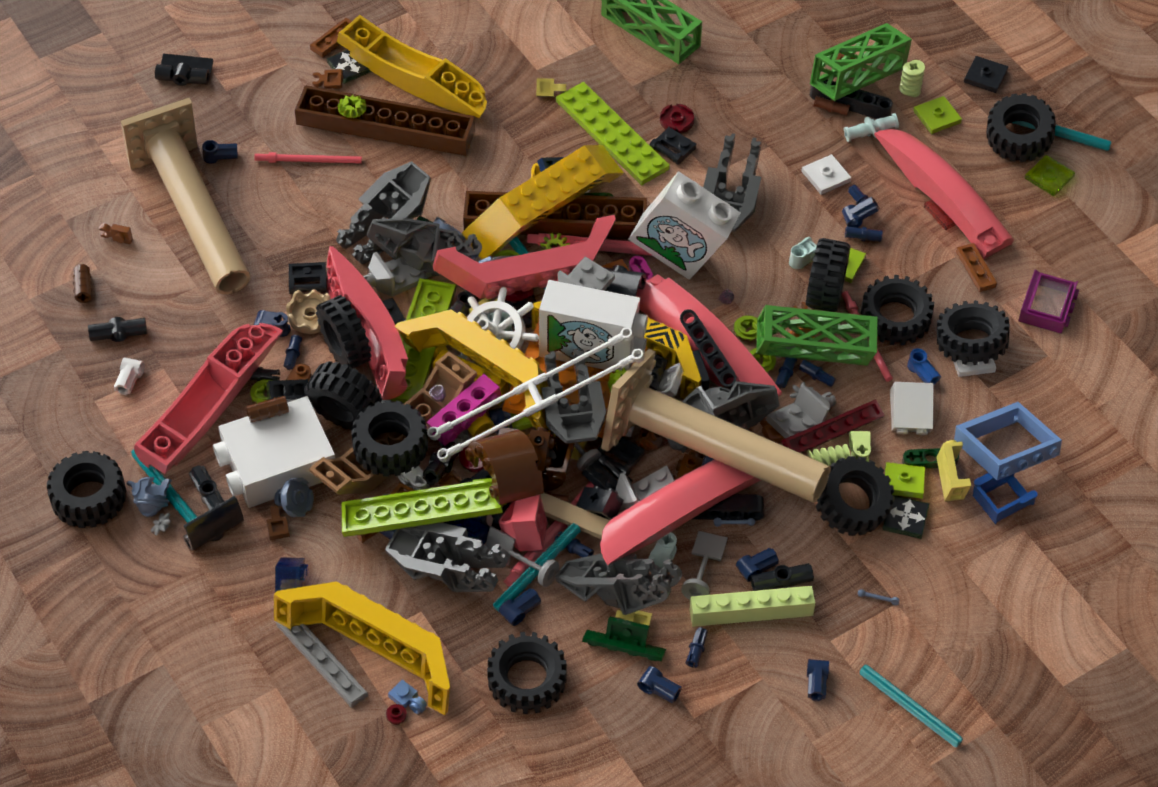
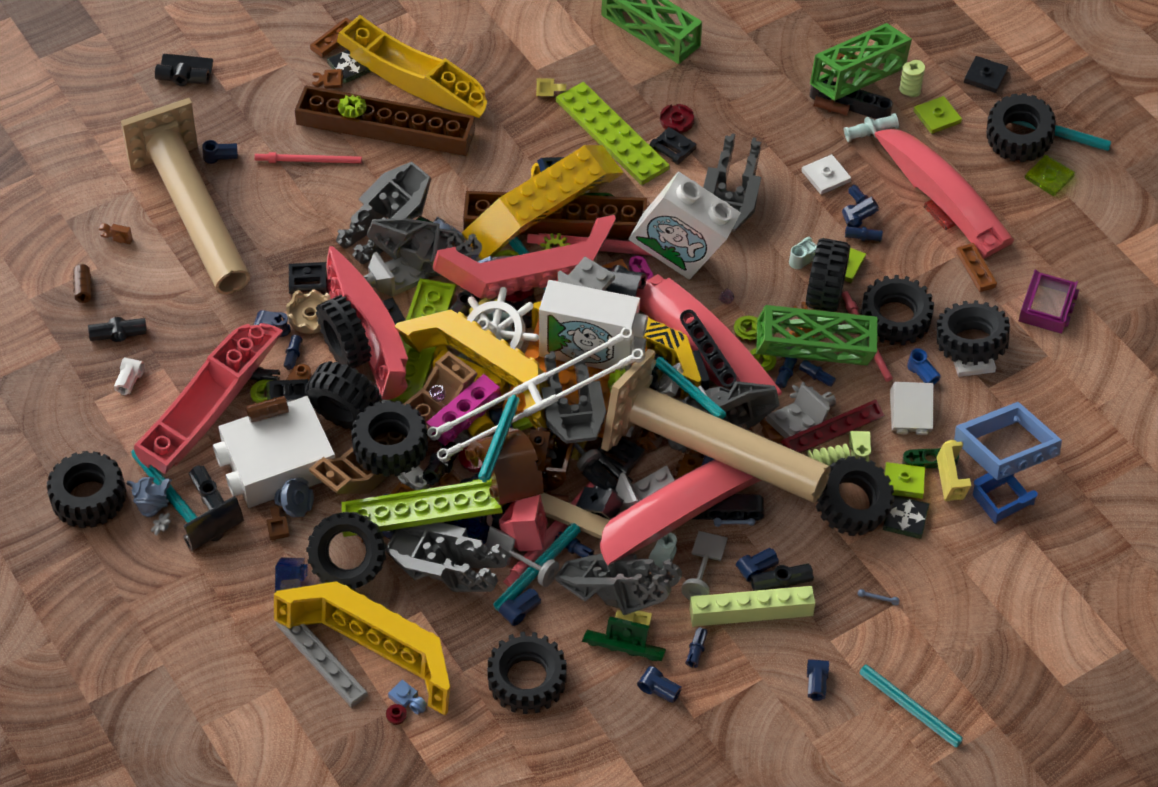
none -> black tyre [306,512,387,589]
none -> teal axle [478,395,520,482]
none -> teal axle [655,357,726,419]

